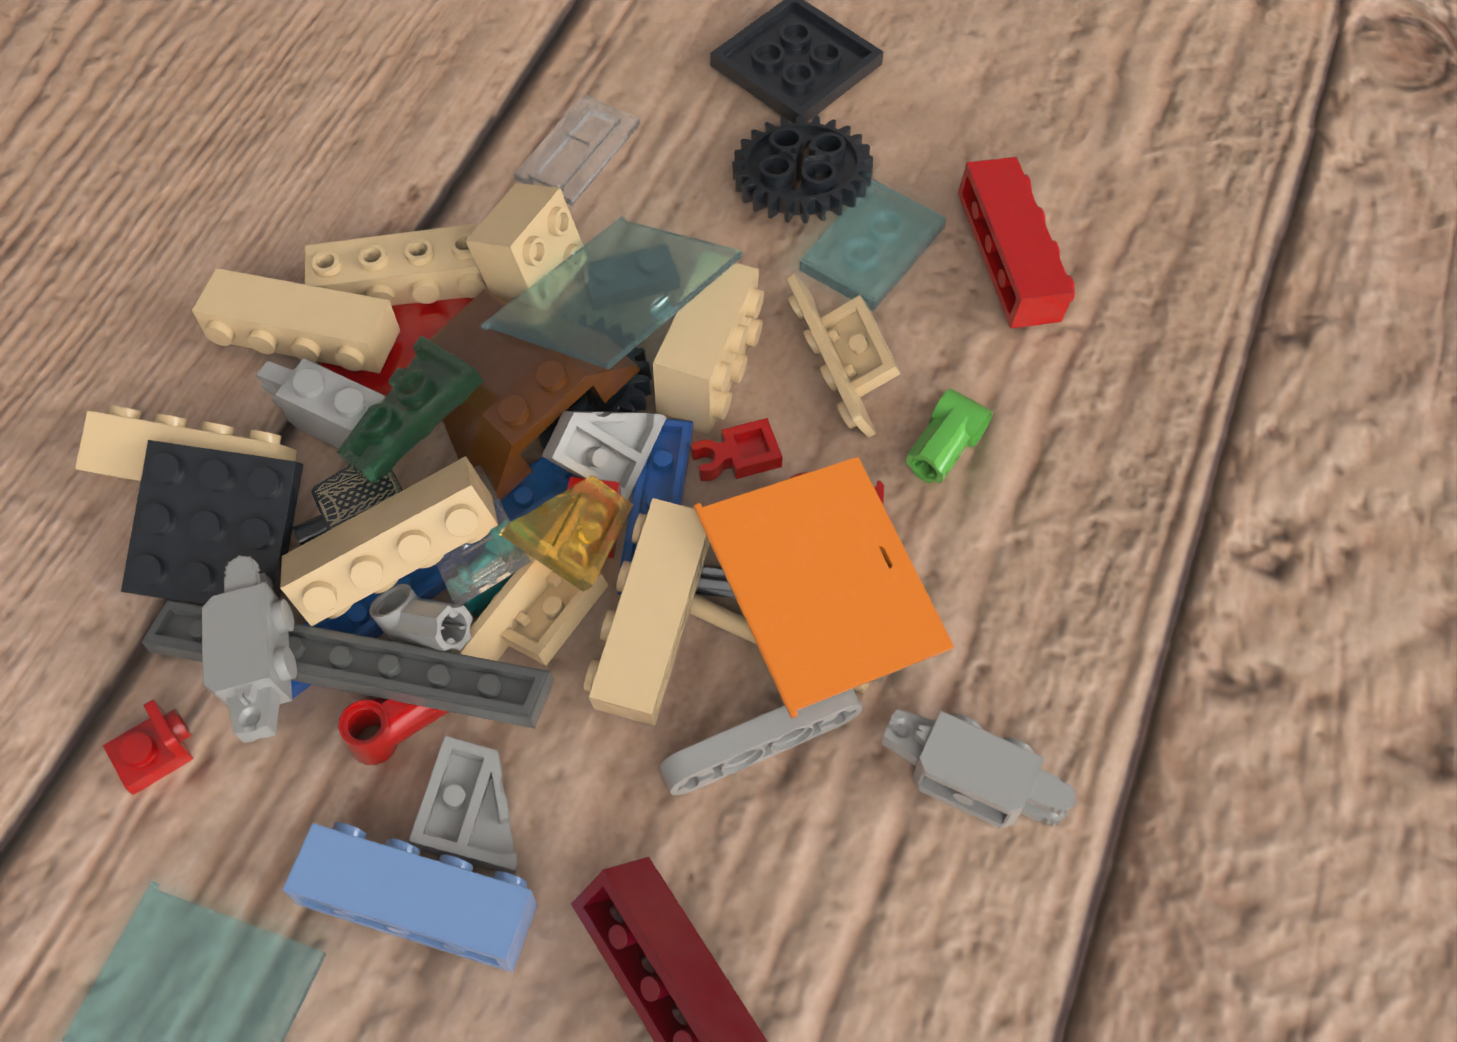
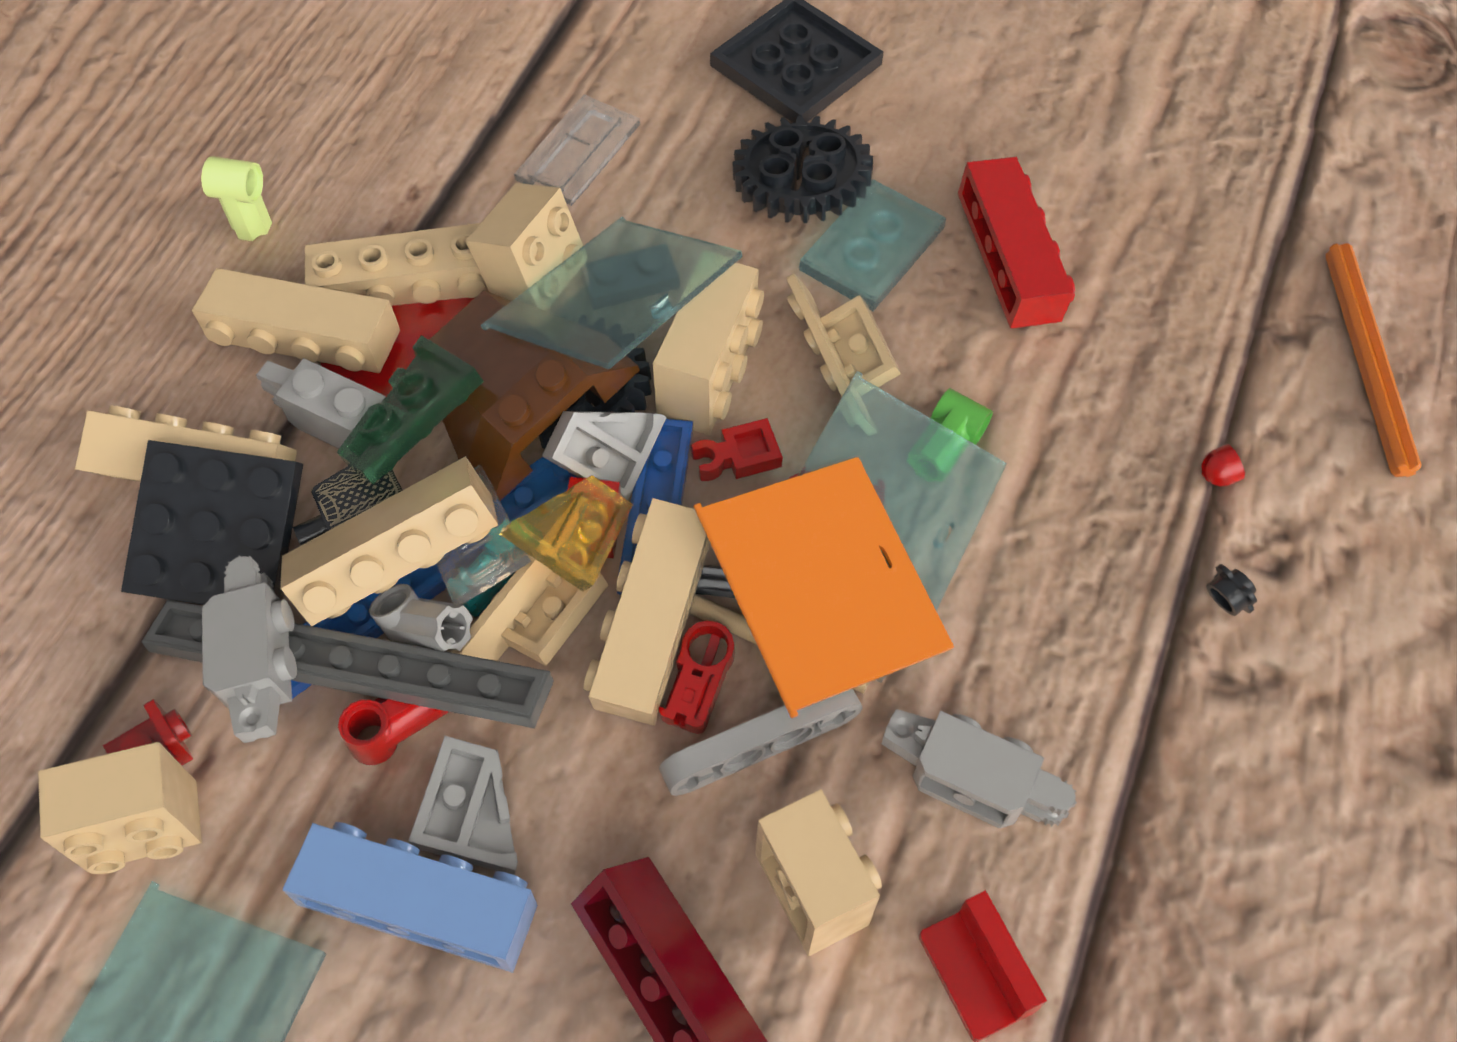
none -> tan brick [38,742,202,874]
none -> yellowish green piece [201,156,272,241]
none -> red piece [658,620,735,734]
none -> tan brick [755,789,882,957]
none -> clear light blue piece [798,371,1007,610]
none -> red panel [919,890,1047,1042]
none -> red hinge [1201,444,1245,487]
none -> black plate [1206,564,1257,616]
none -> orange axle [1325,243,1422,477]

